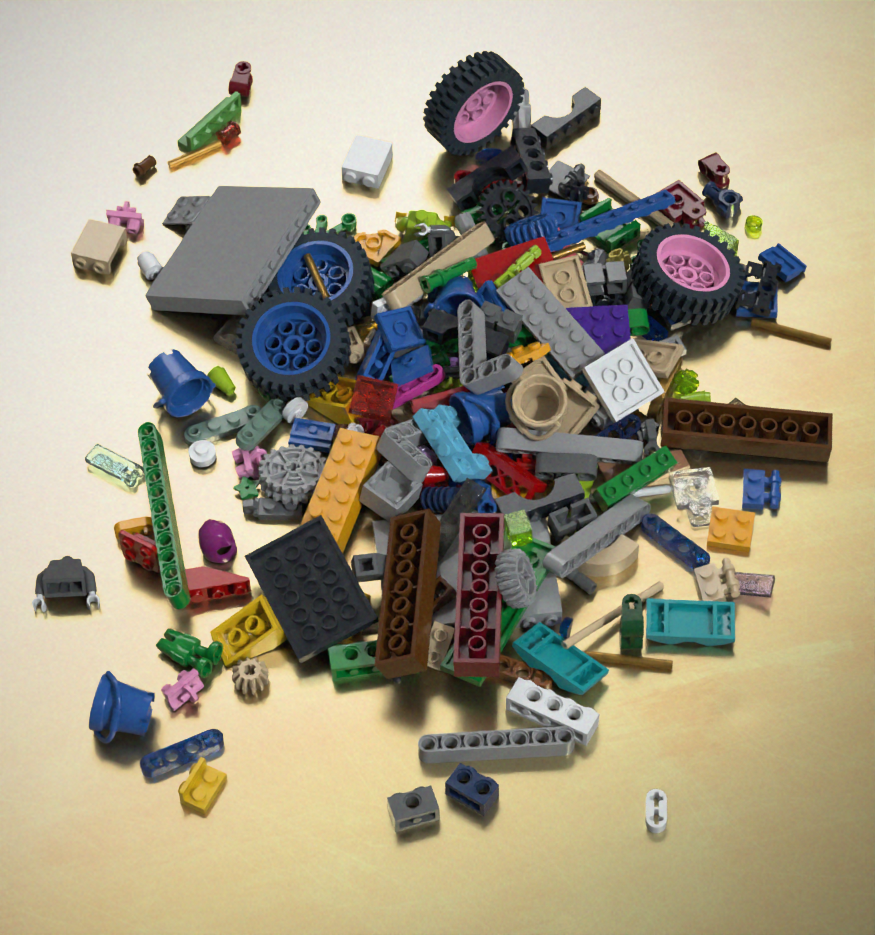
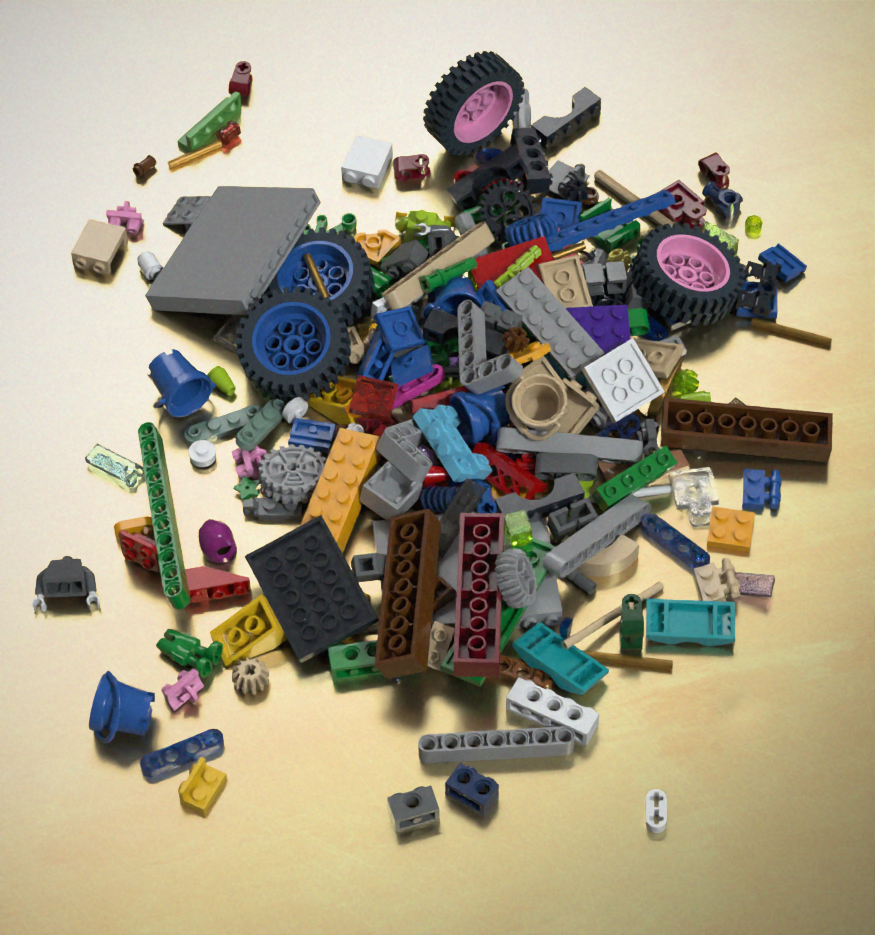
none -> dark red piece [393,154,431,182]
none -> reddish brown gear [502,327,530,353]

